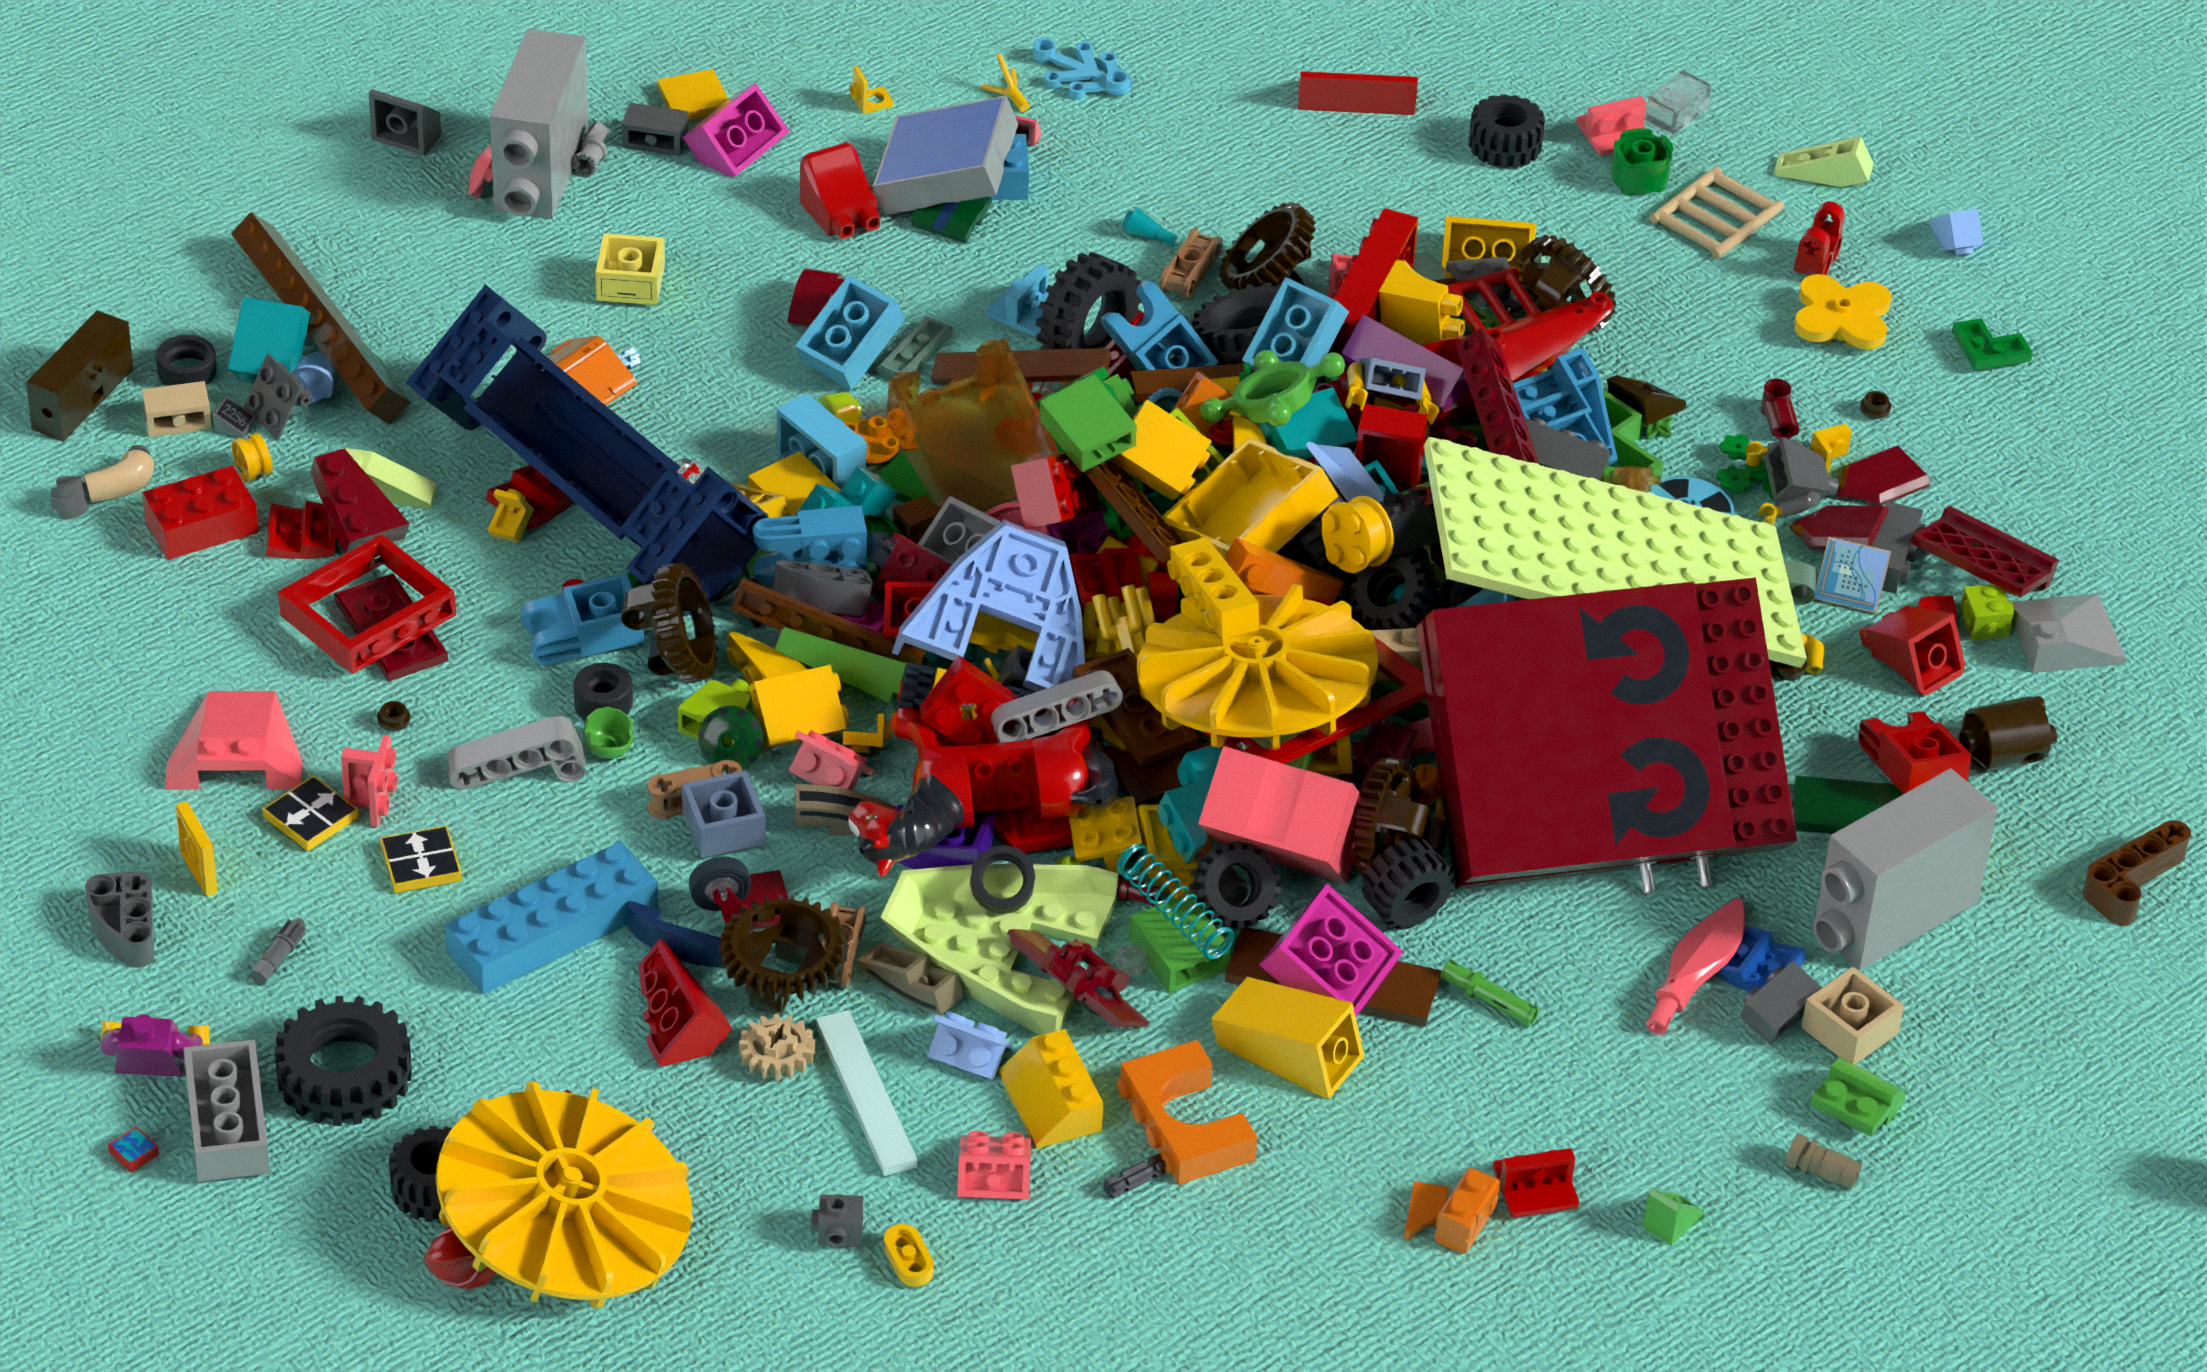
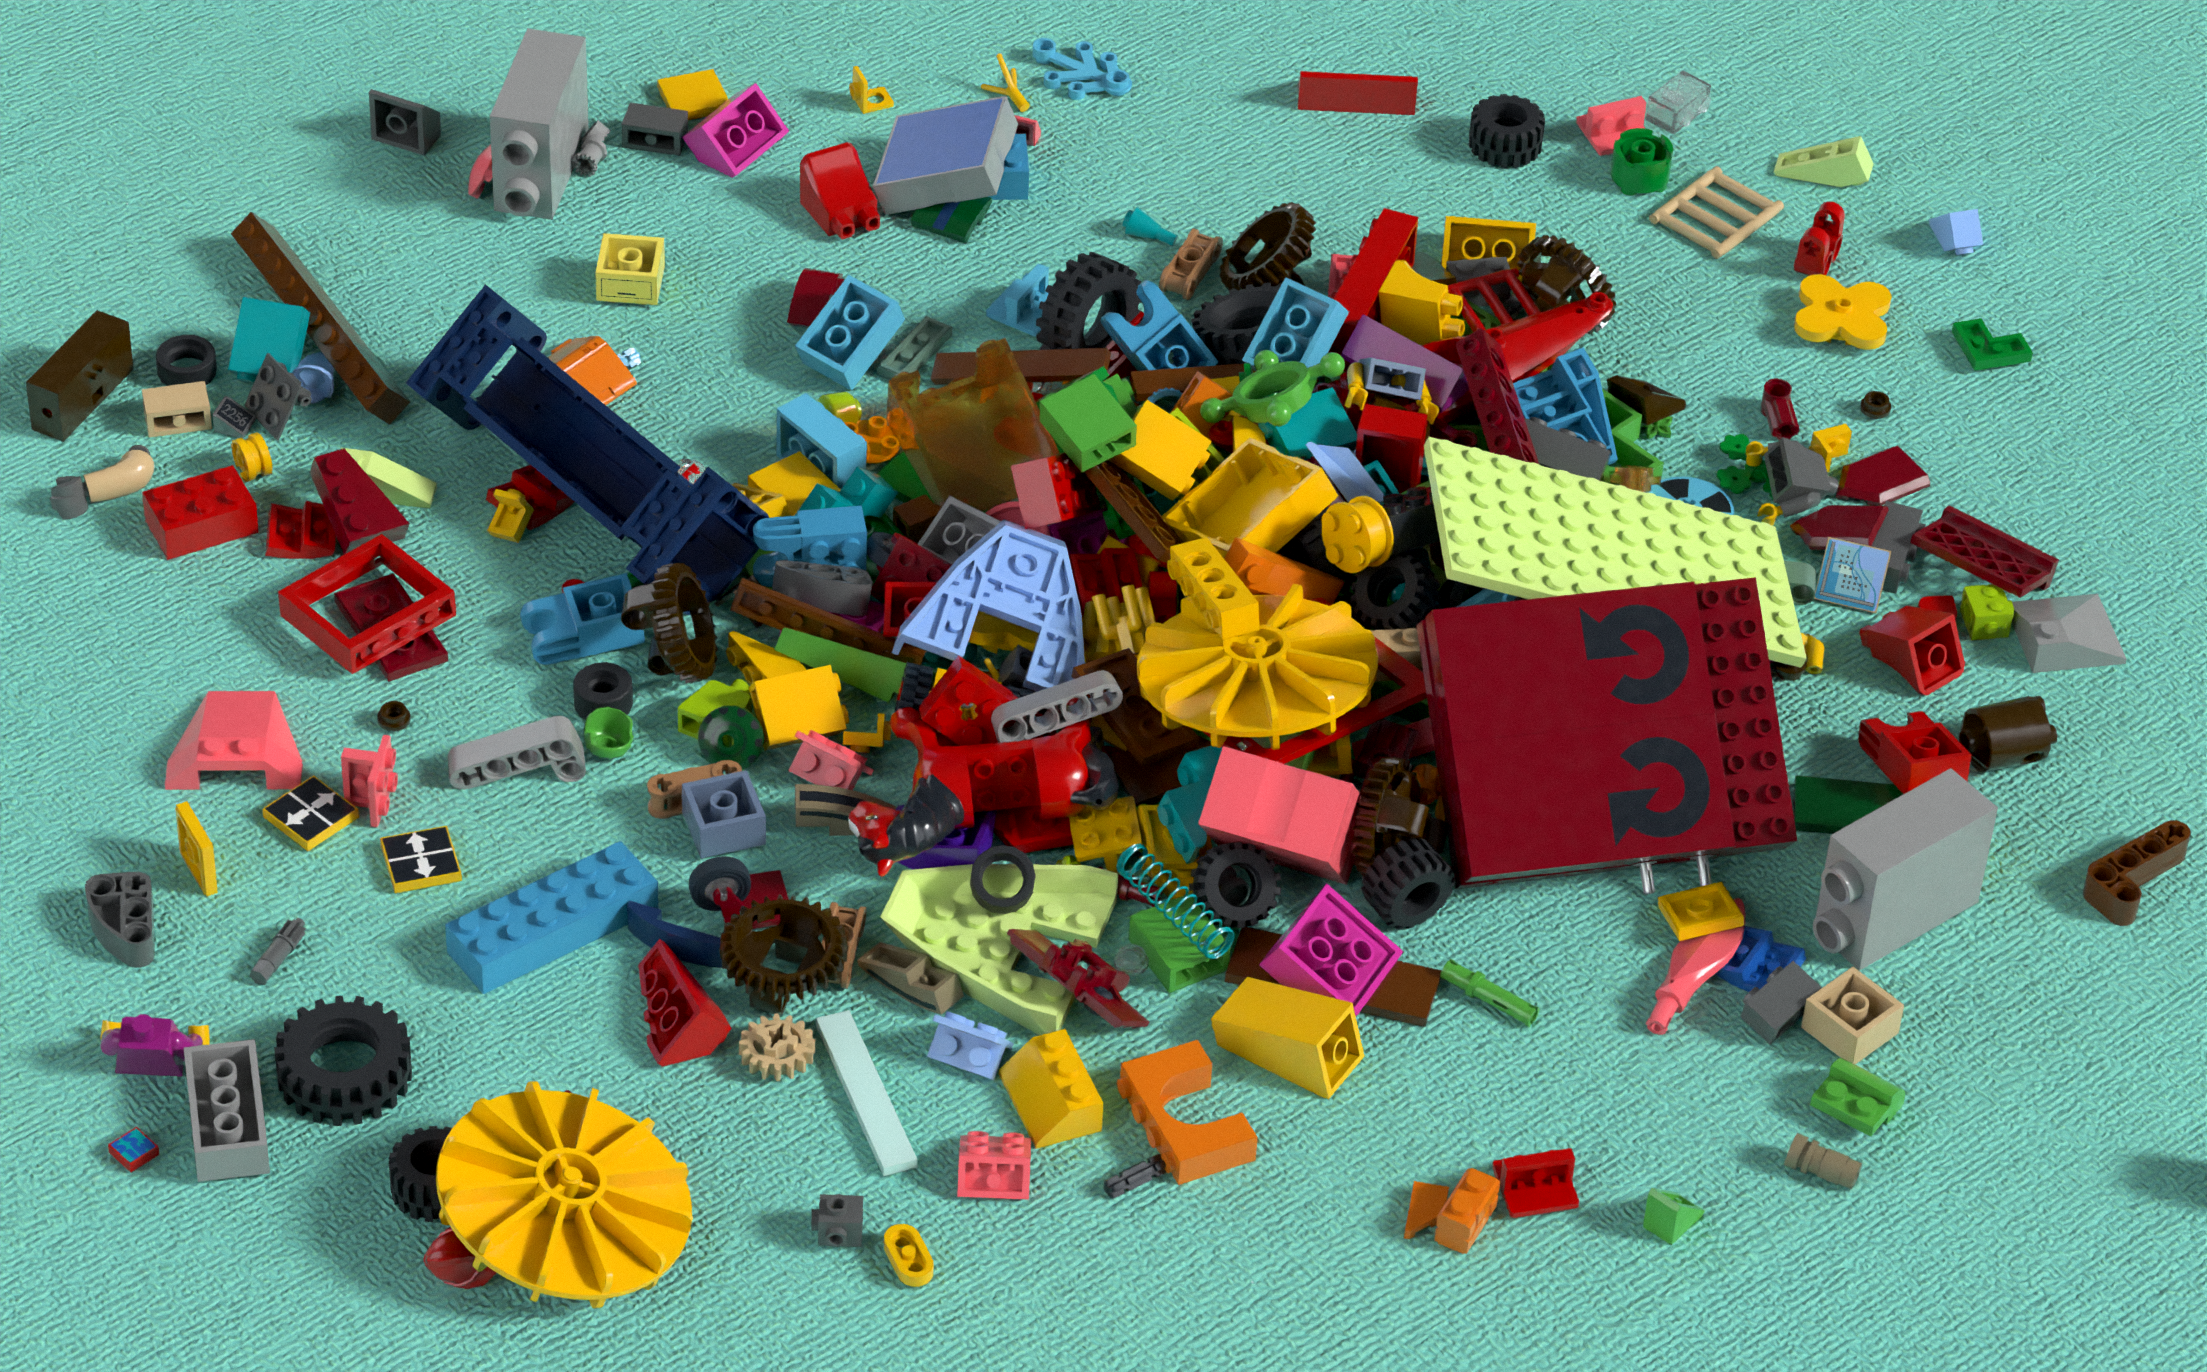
none -> yellow tile [1658,882,1744,941]

